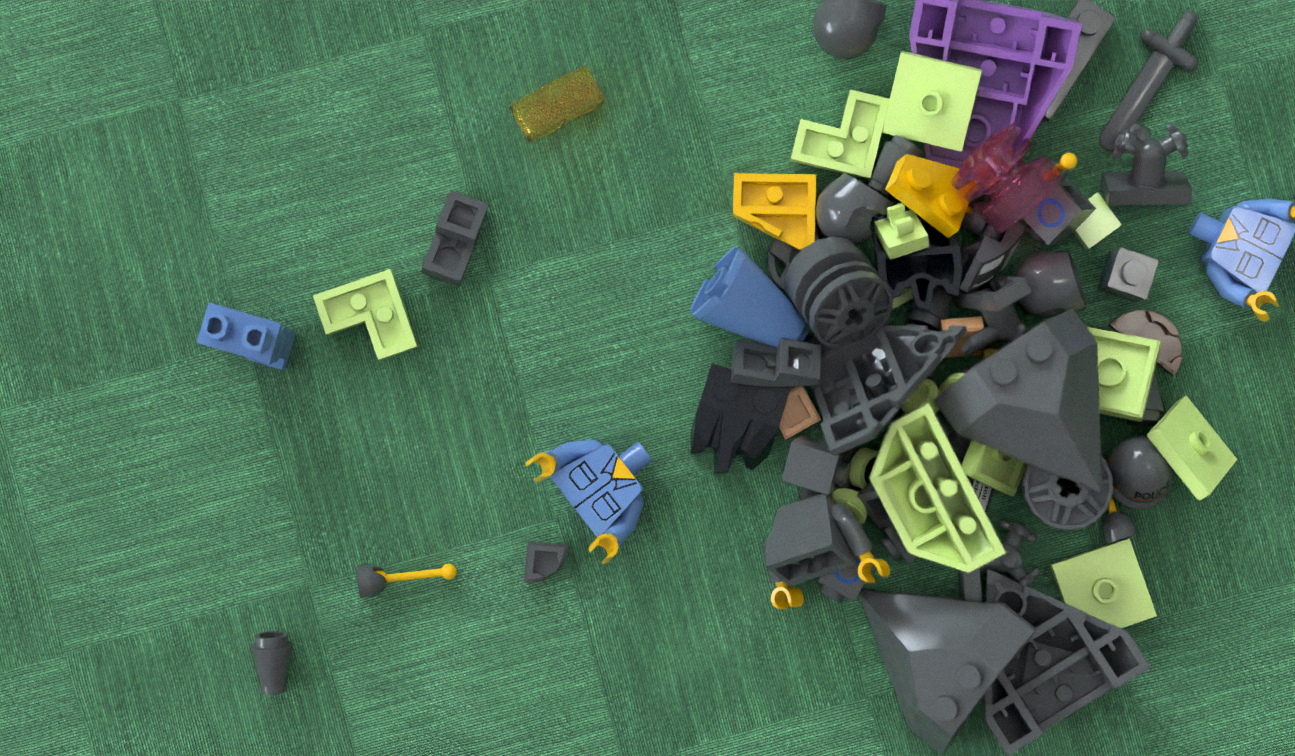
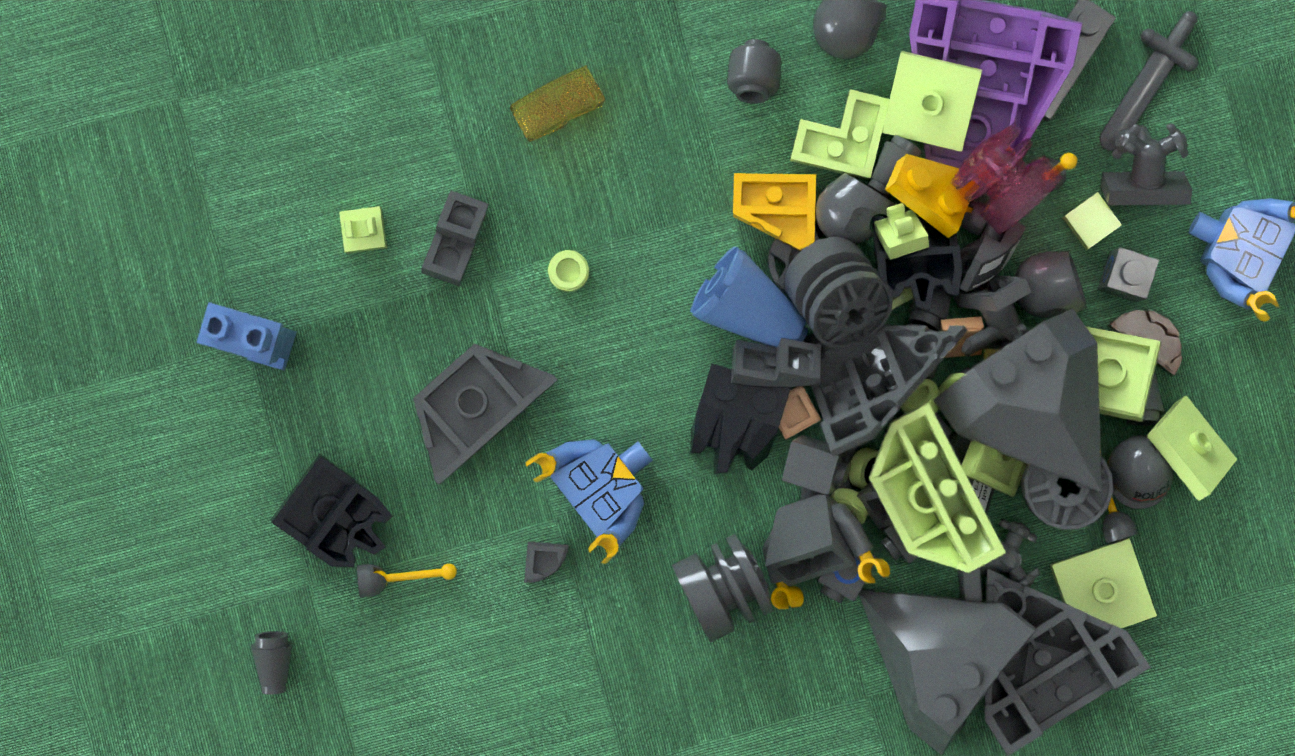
yellowish green plate [313,269,418,360] -> none
dark grey brick [1021,180,1096,246] -> none
none -> black plate [270,453,393,567]
none -> yellowish green tile [339,206,387,254]
none -> dark grey wing [413,343,558,485]
none -> yellowish green tile [548,250,589,292]
none -> dark grey wheel [672,534,774,643]
none -> dark grey head [727,39,782,104]

